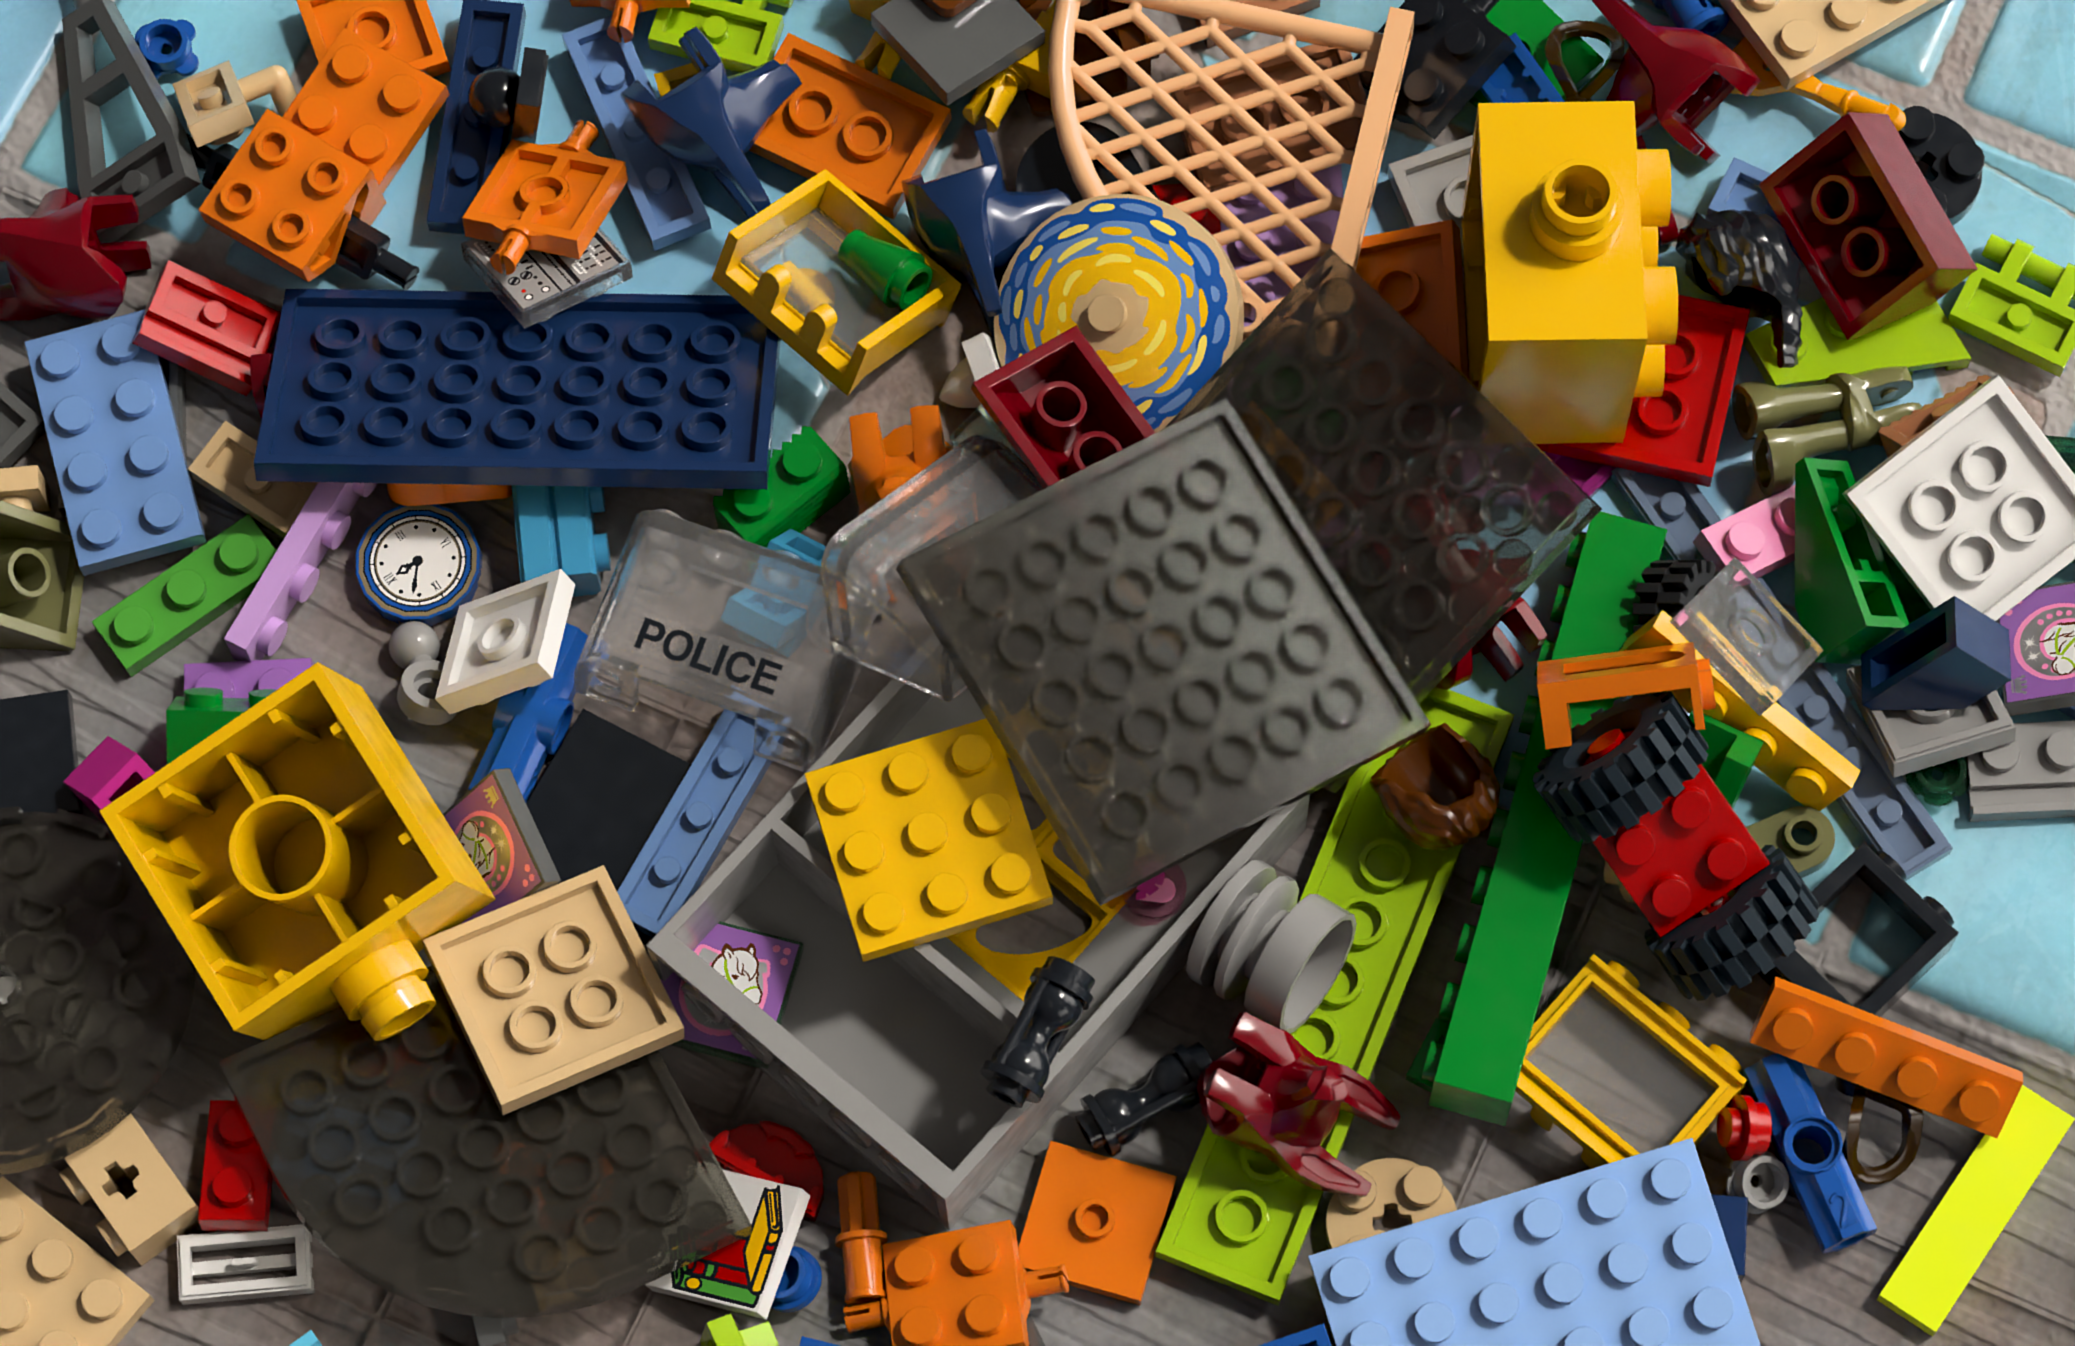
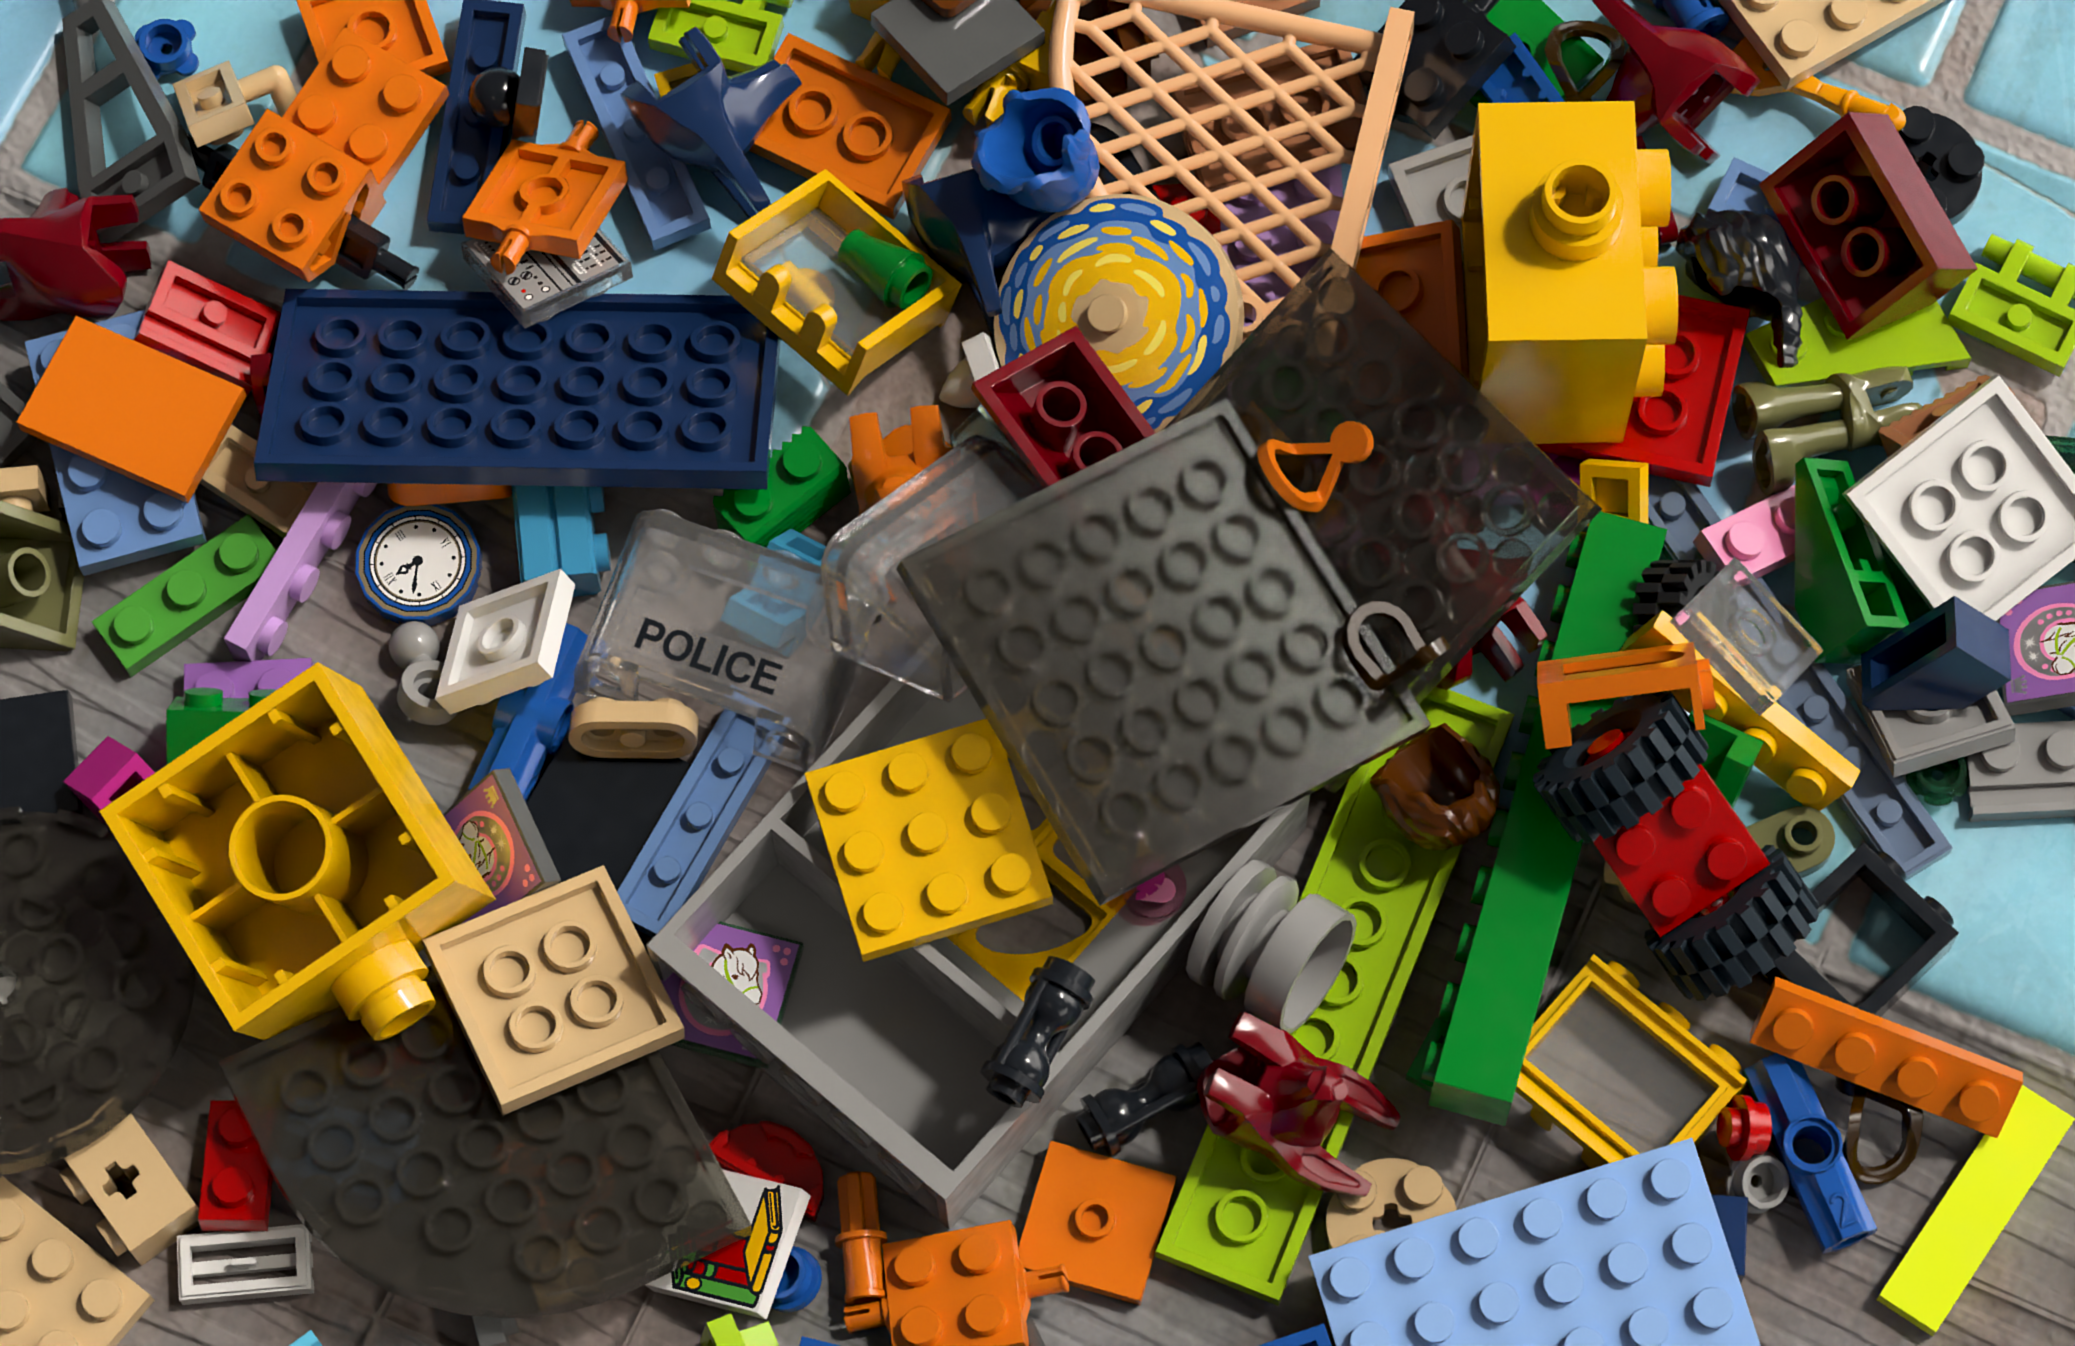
none -> orange tile [16,316,247,503]
none -> tan plate [568,697,699,759]
none -> blue hair [971,87,1100,213]
none -> orange piece [1257,421,1374,512]
none -> dark brown piece [1342,601,1451,691]
none -> yellow plate [1580,458,1648,526]

